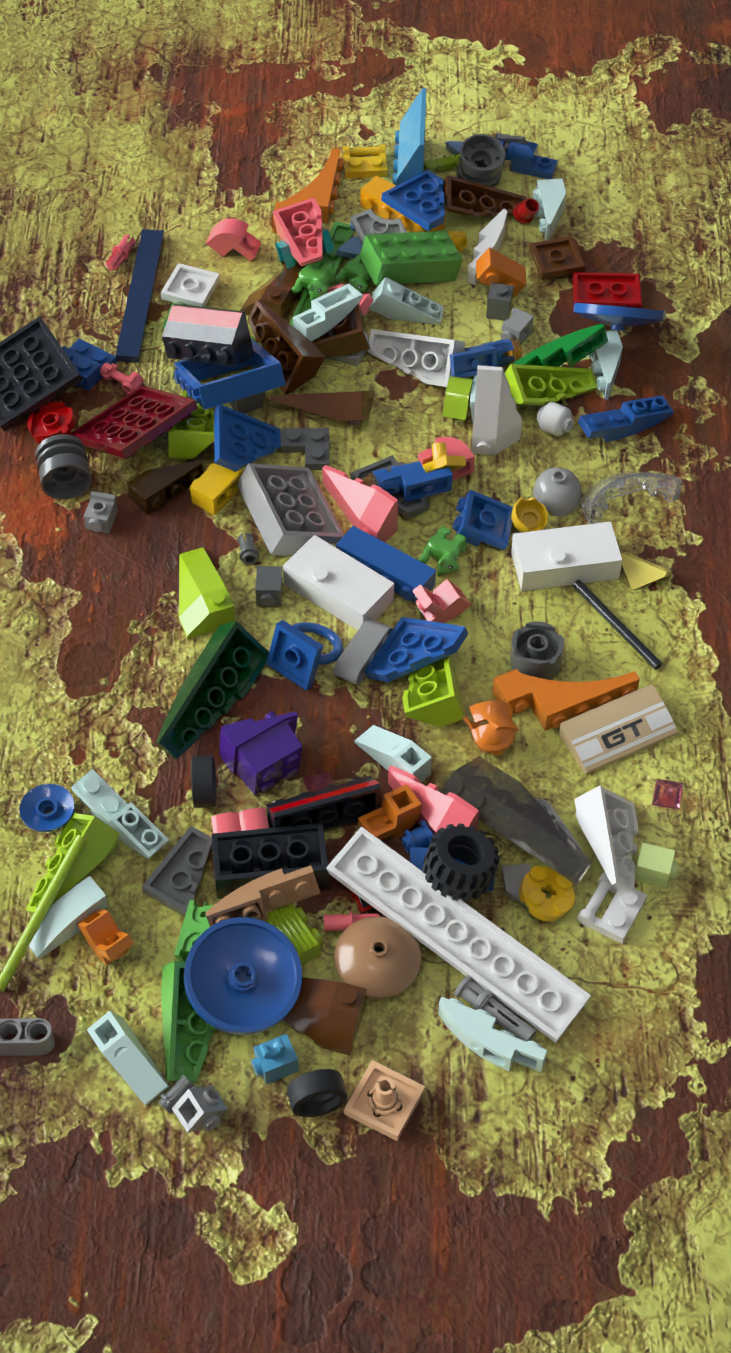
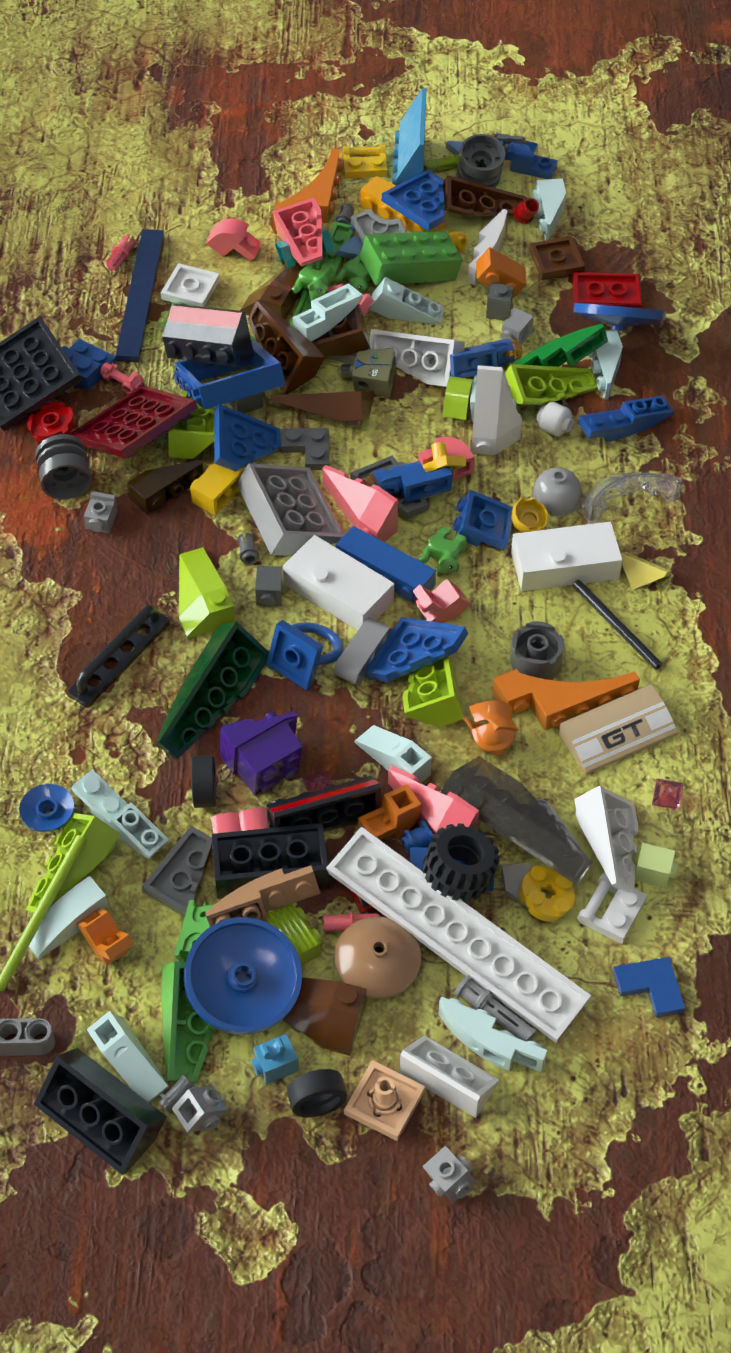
none -> black slope [34,1048,167,1175]
none -> black piece [68,605,170,708]
none -> dark grey pin [335,203,355,224]
none -> olive torso [341,348,397,397]
none -> white slope [400,1035,500,1118]
none -> light grey brick [422,1146,476,1203]
none -> blue tile [613,957,685,1018]

